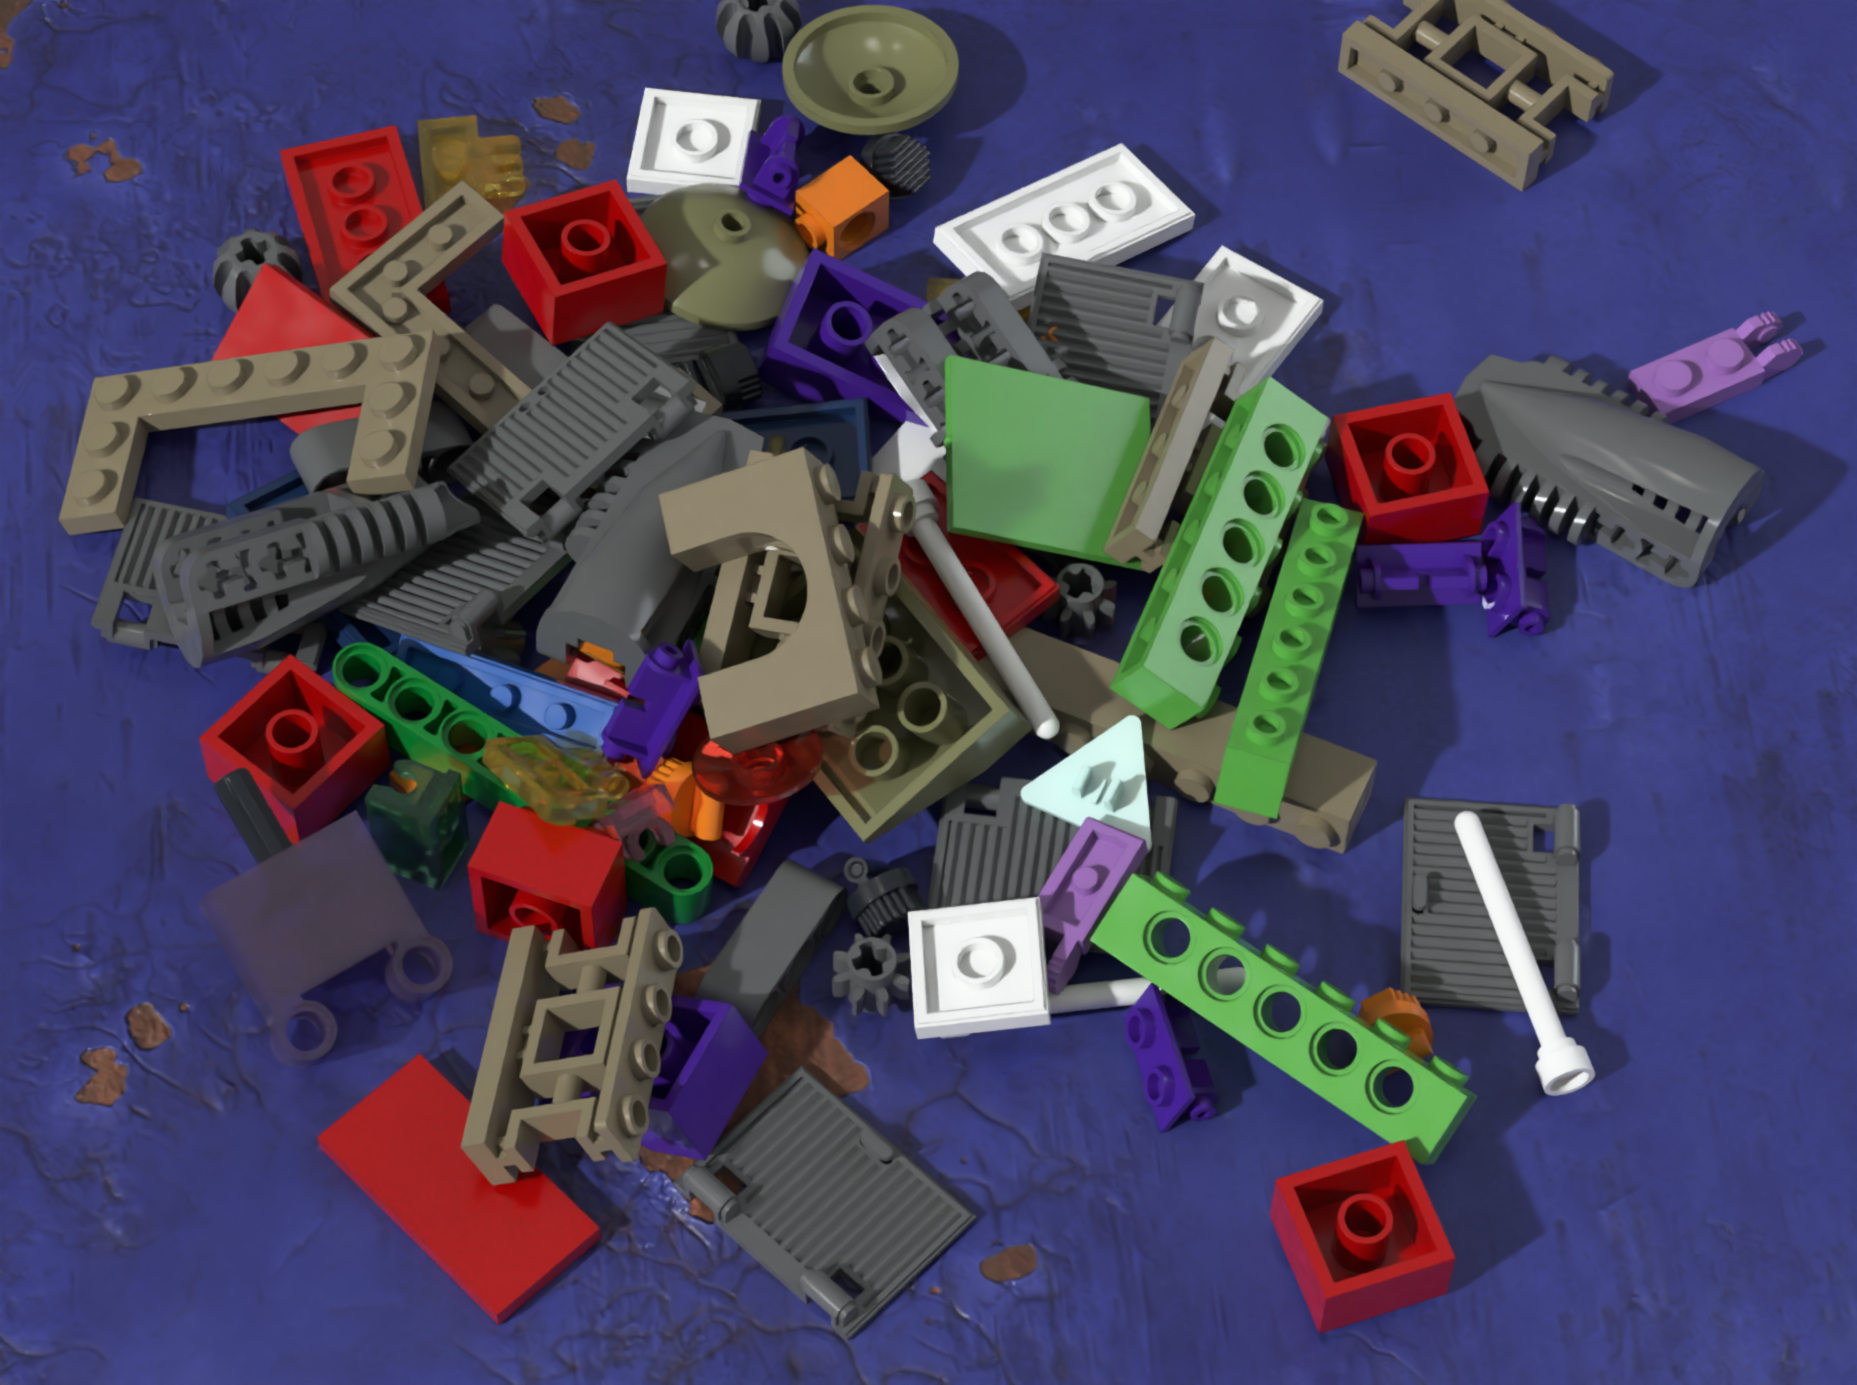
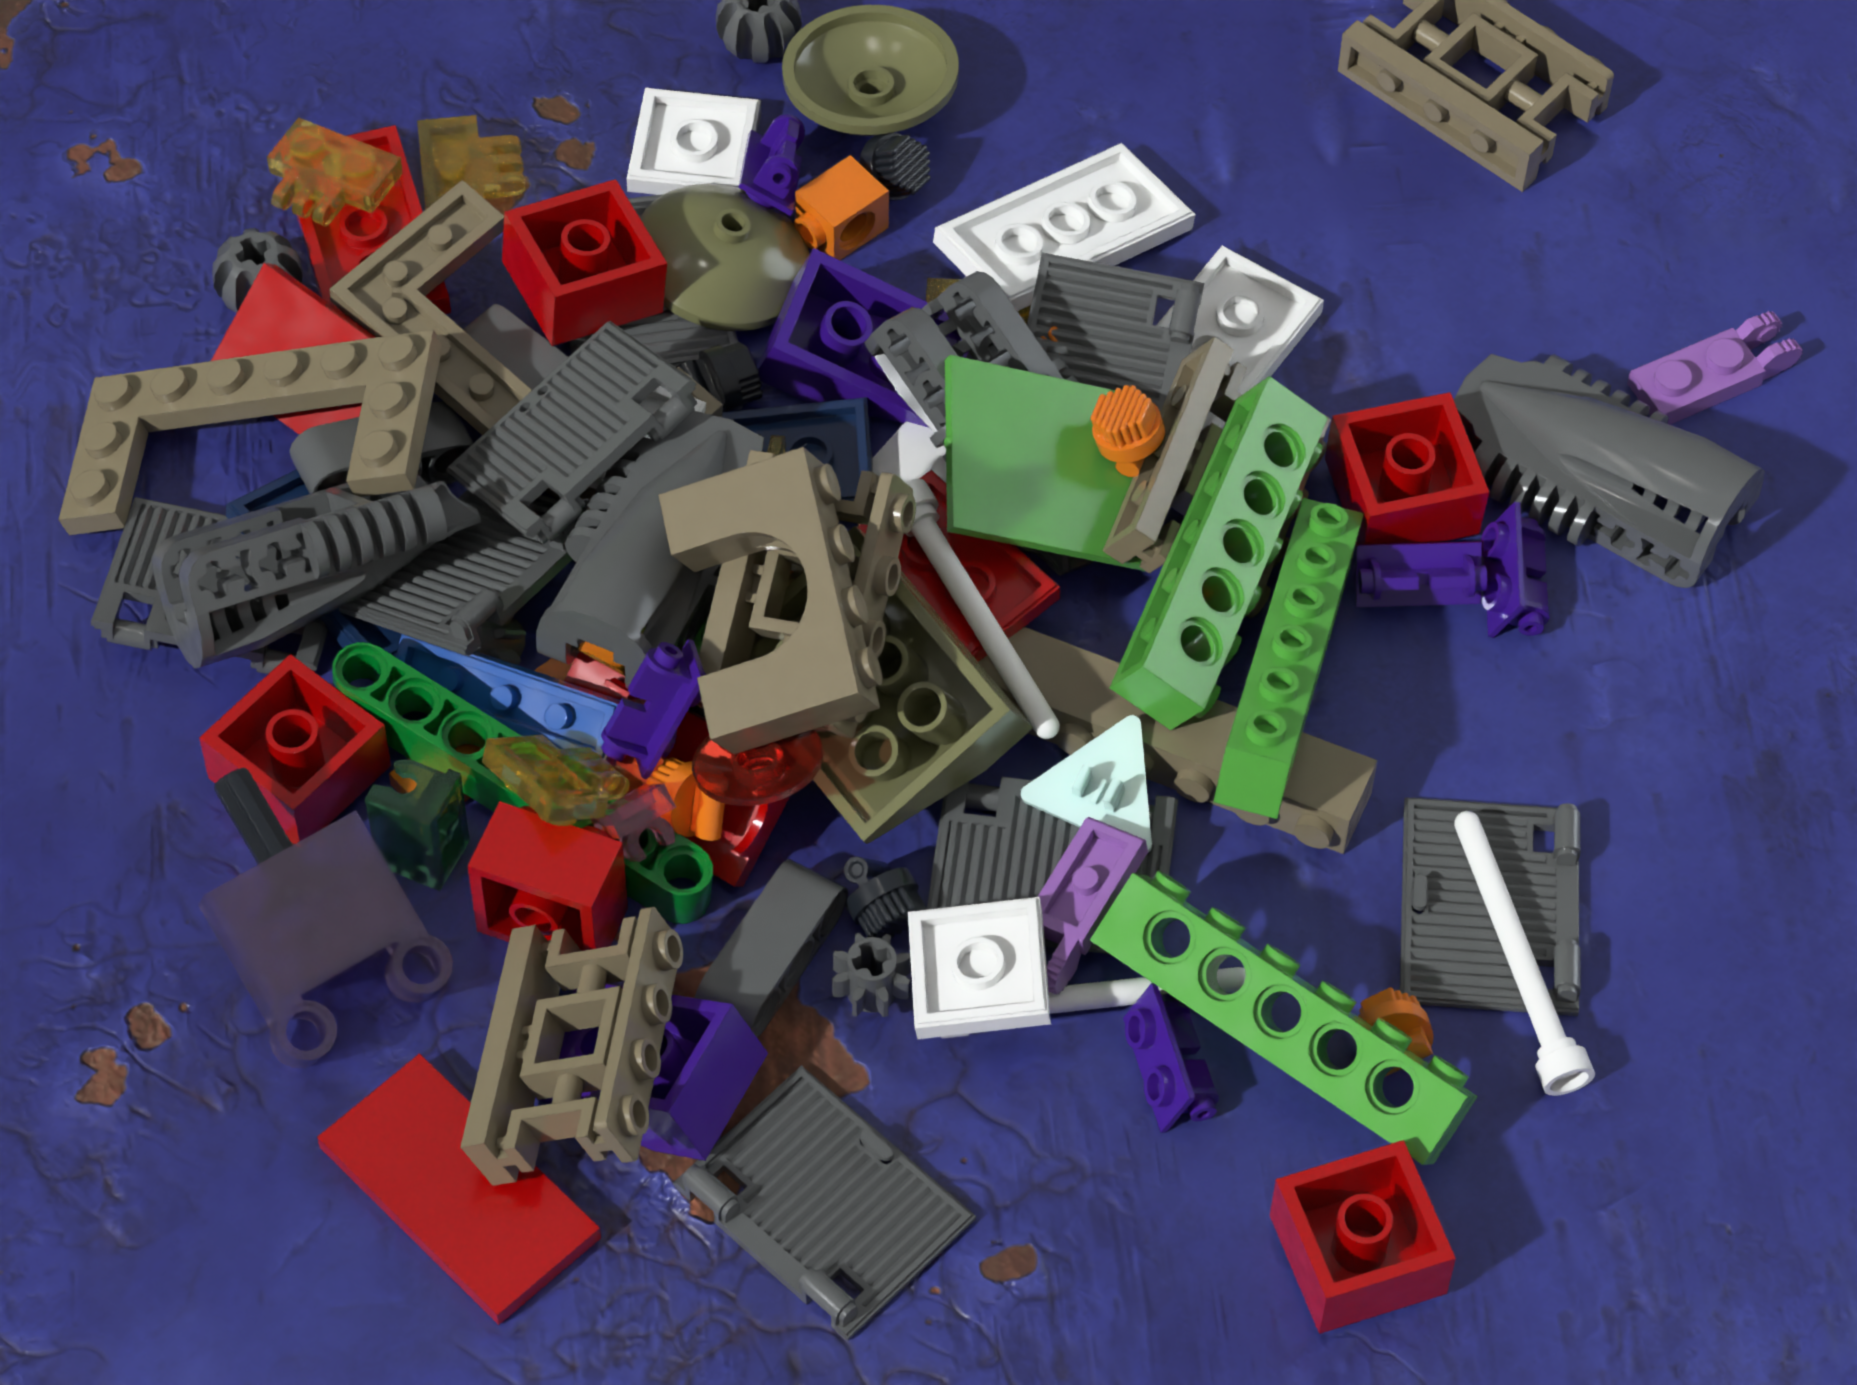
dark grey gear [1041,561,1117,640] -> none
none -> clear yellow hinge [267,117,403,227]
none -> orange piece [1090,385,1165,477]

